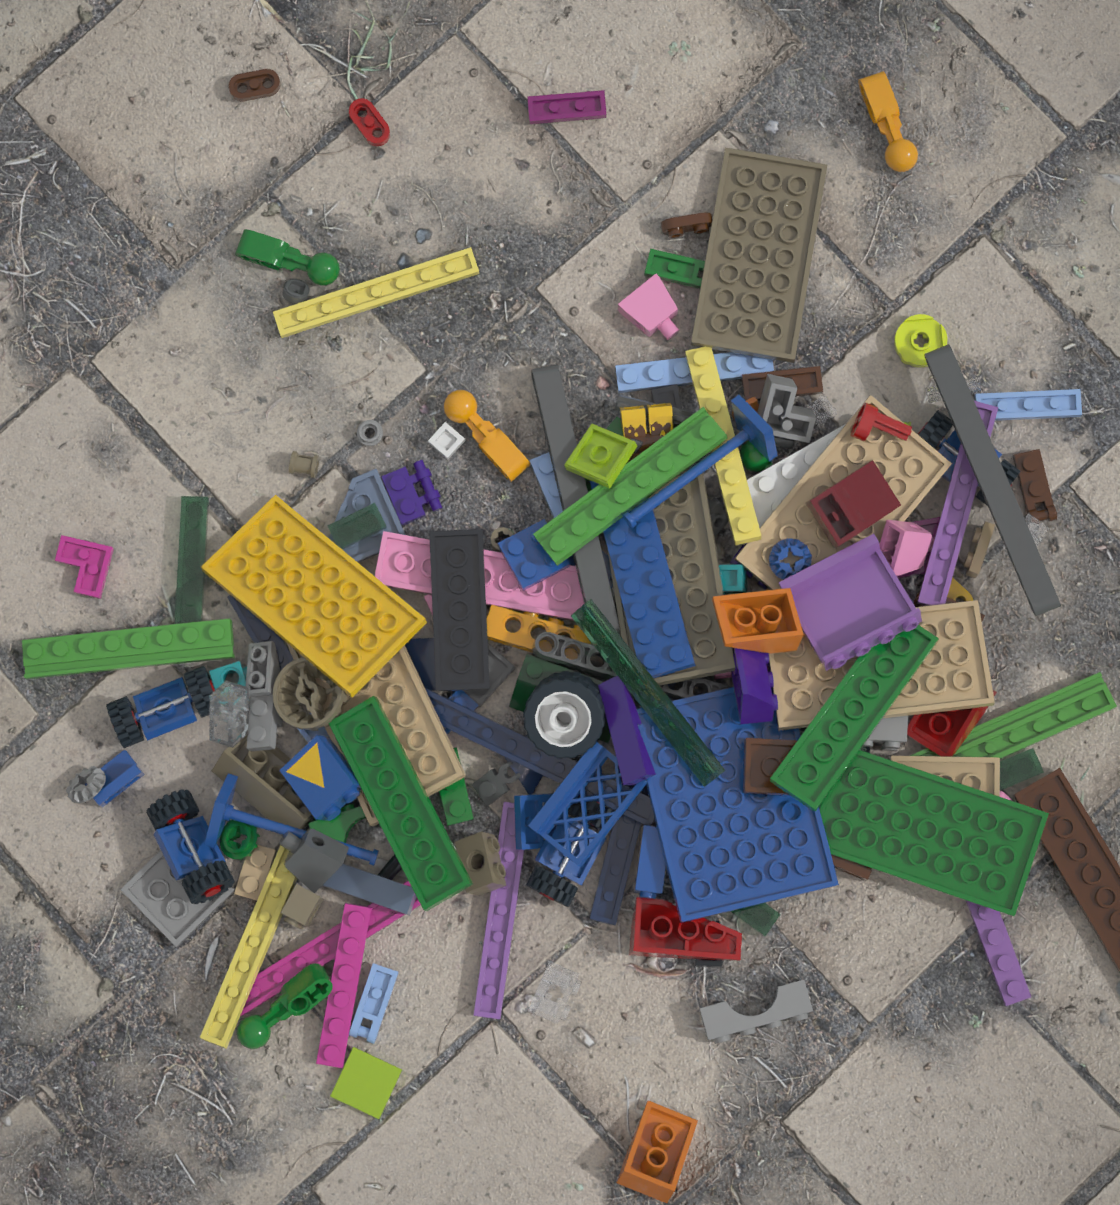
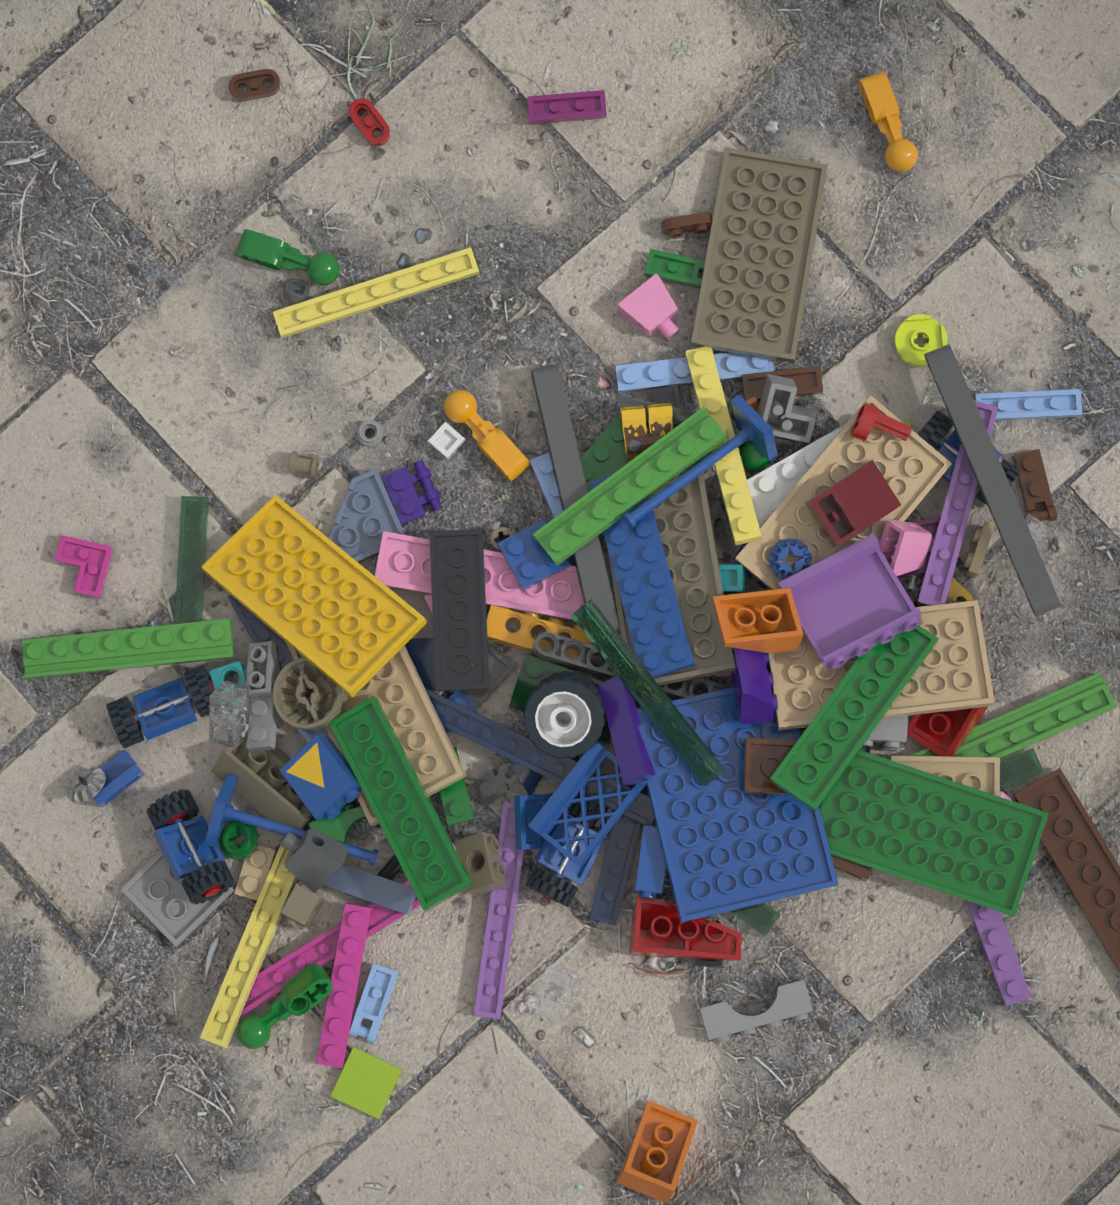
clear green plate [328,503,387,549] -> none
lime tile [564,424,637,488] -> none

